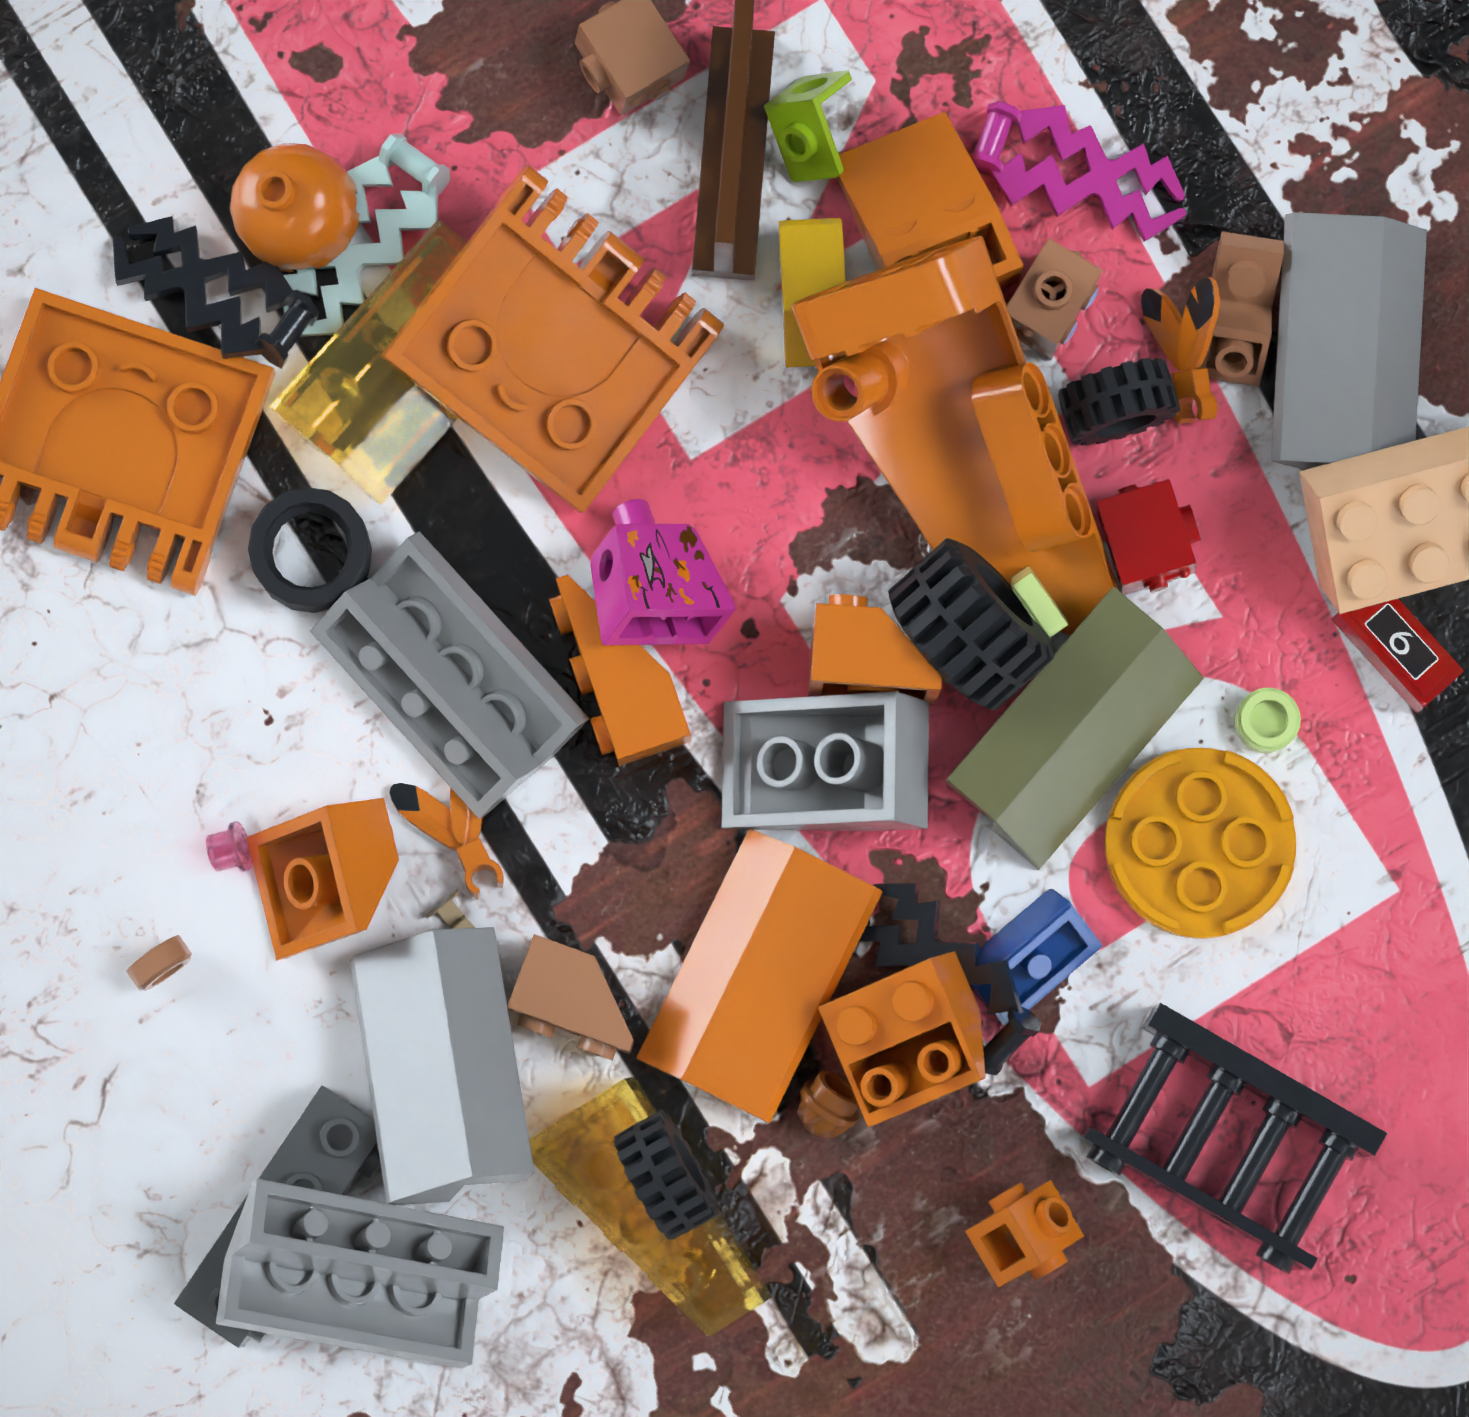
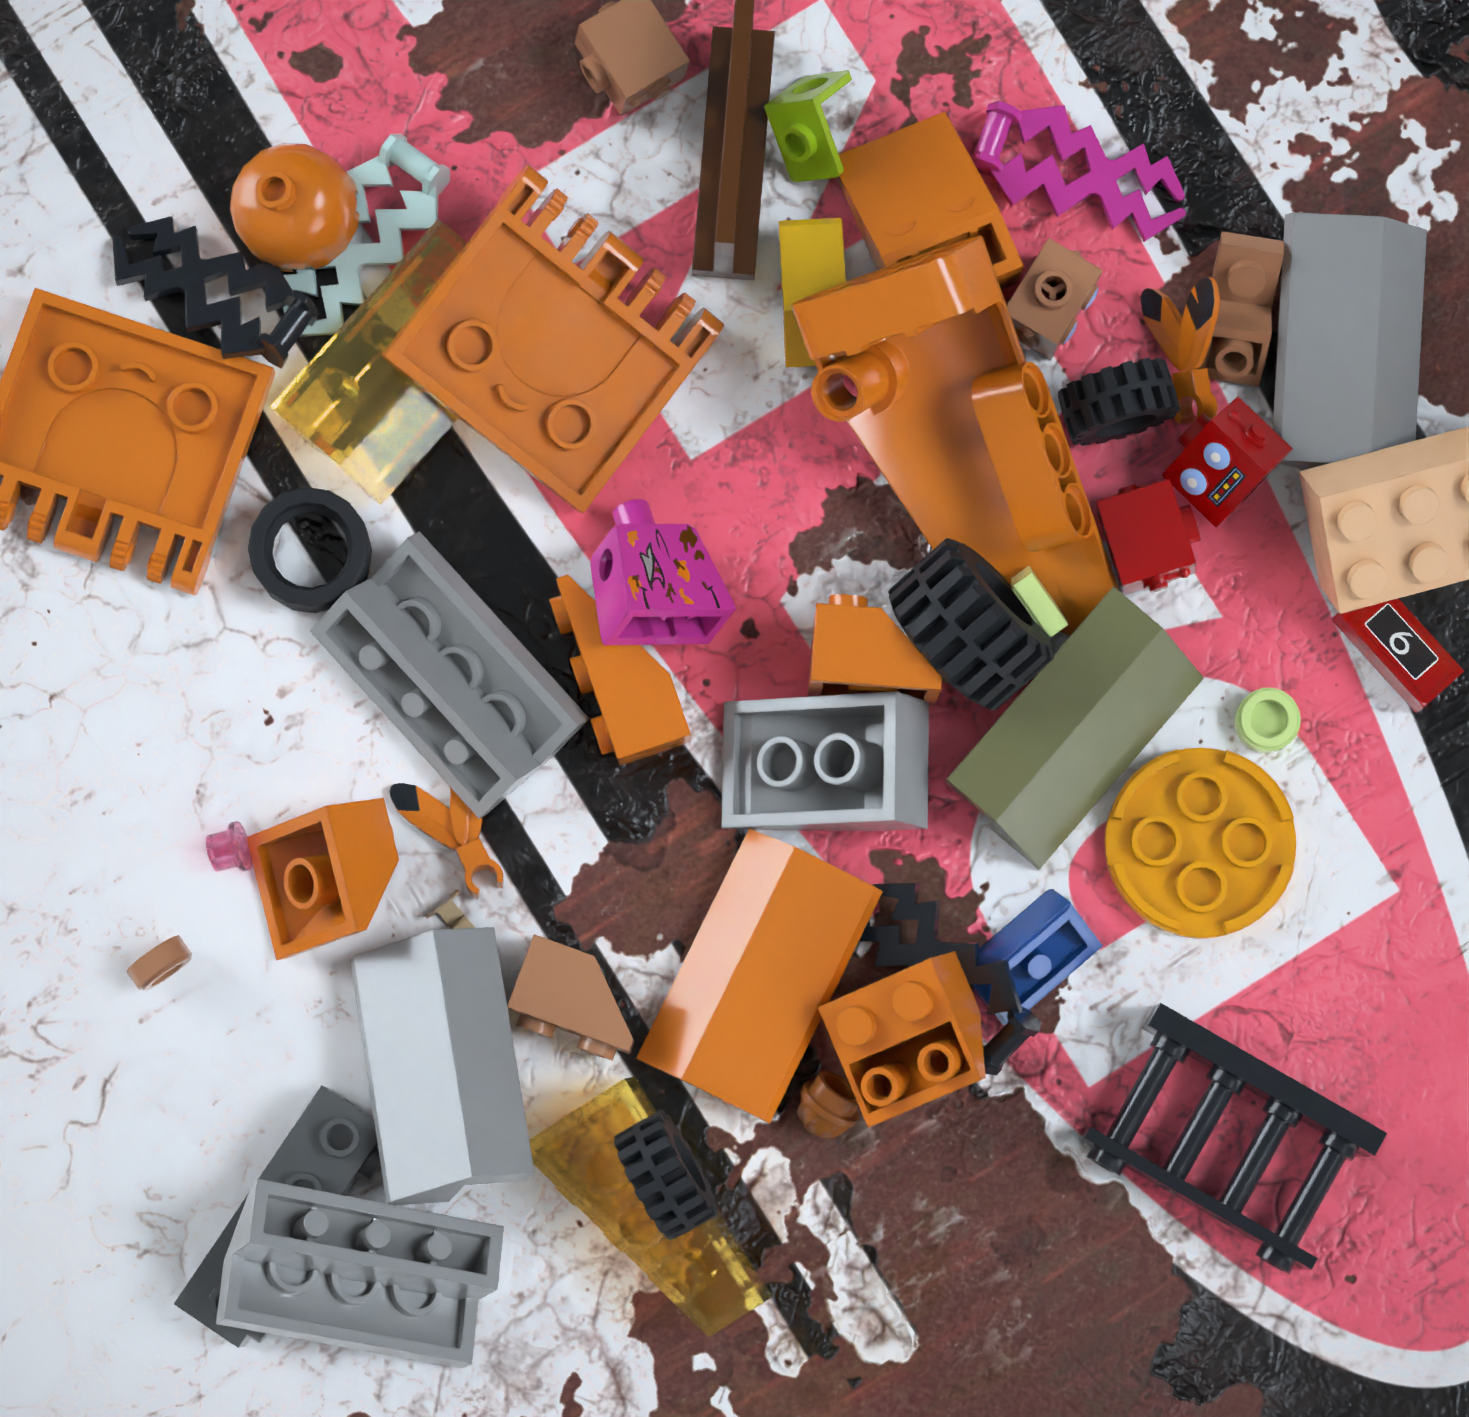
orange brick [965,1180,1084,1288] -> none
none -> red head [1162,396,1293,528]

